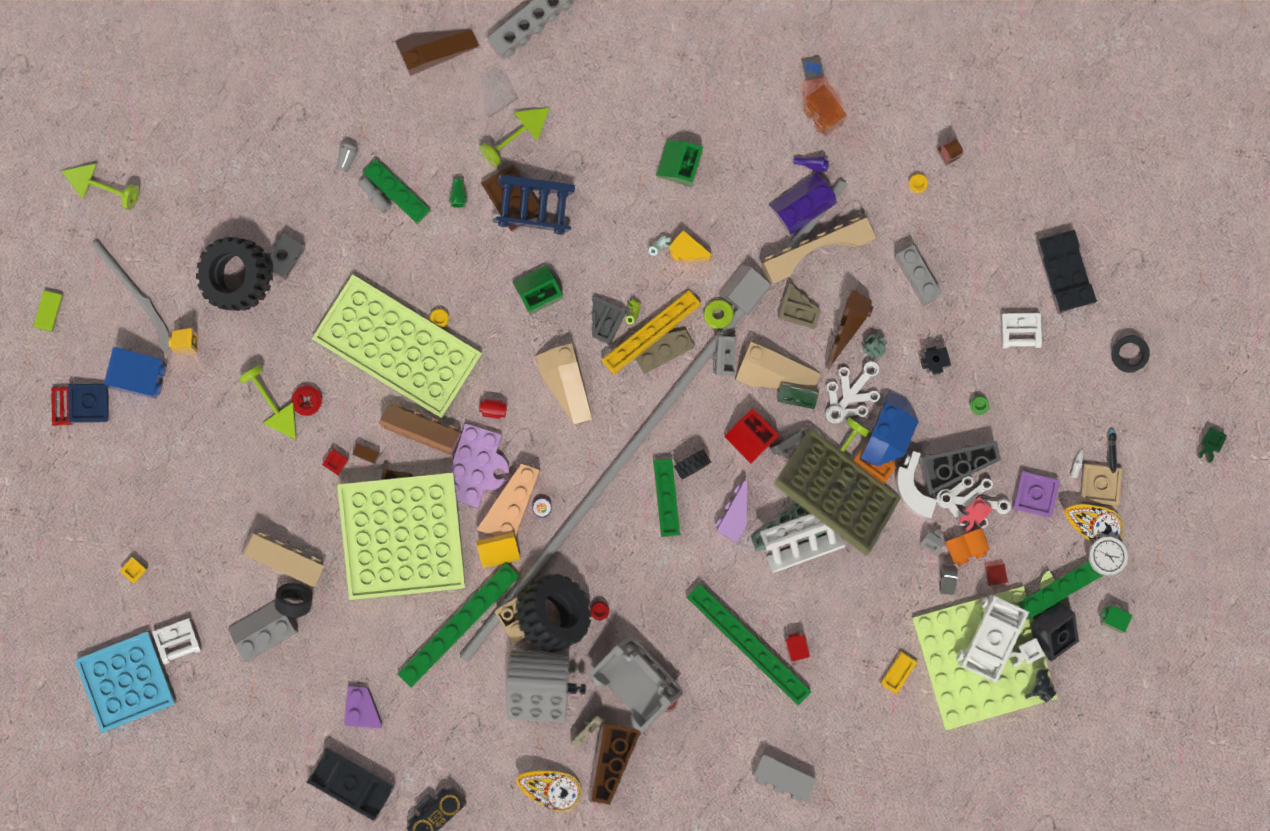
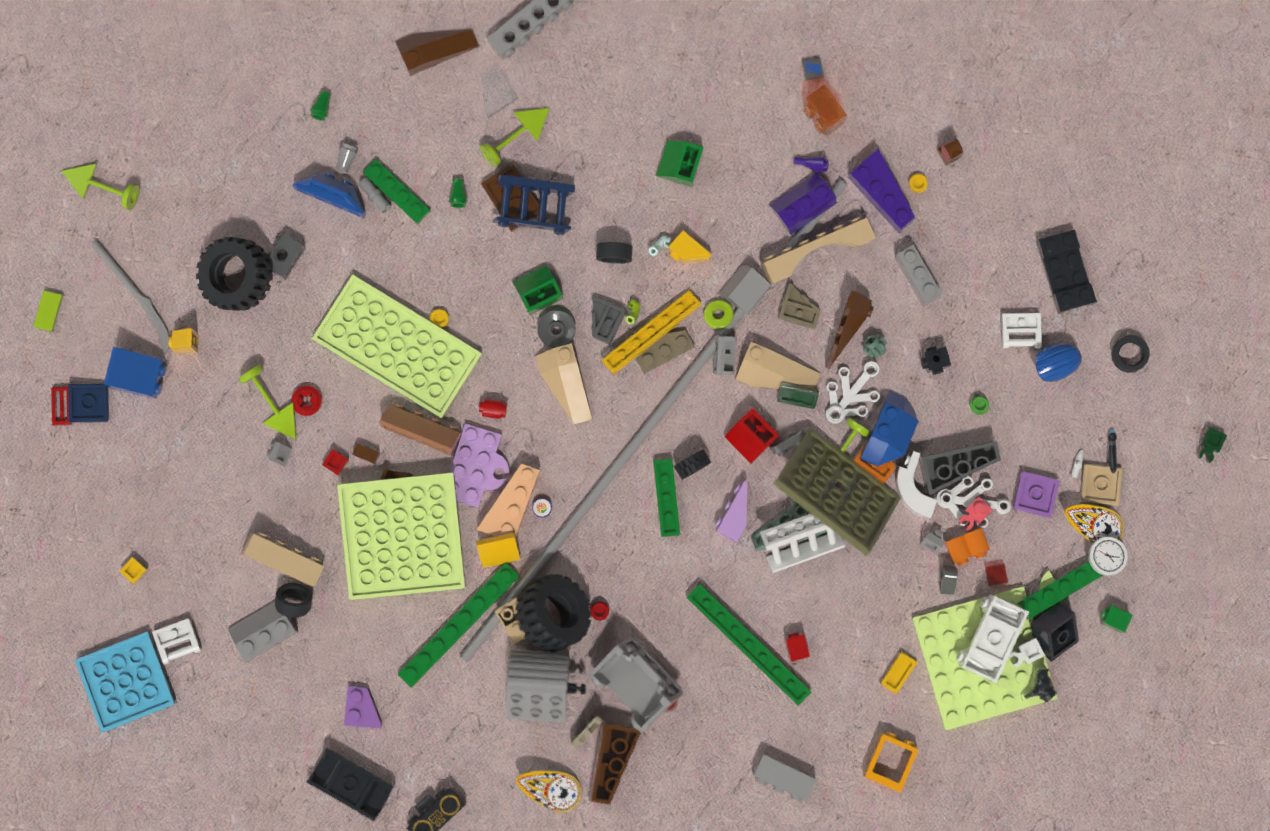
none -> light grey tile [266,442,292,466]
none -> blue wedge [292,172,365,218]
none -> green cone [310,91,331,121]
none -> dark grey dish [537,310,576,348]
none -> black tyre [596,242,633,264]
none -> dark purple wedge [848,149,915,234]
none -> light orange window [863,732,919,793]
none -> blue hair [1035,343,1082,382]

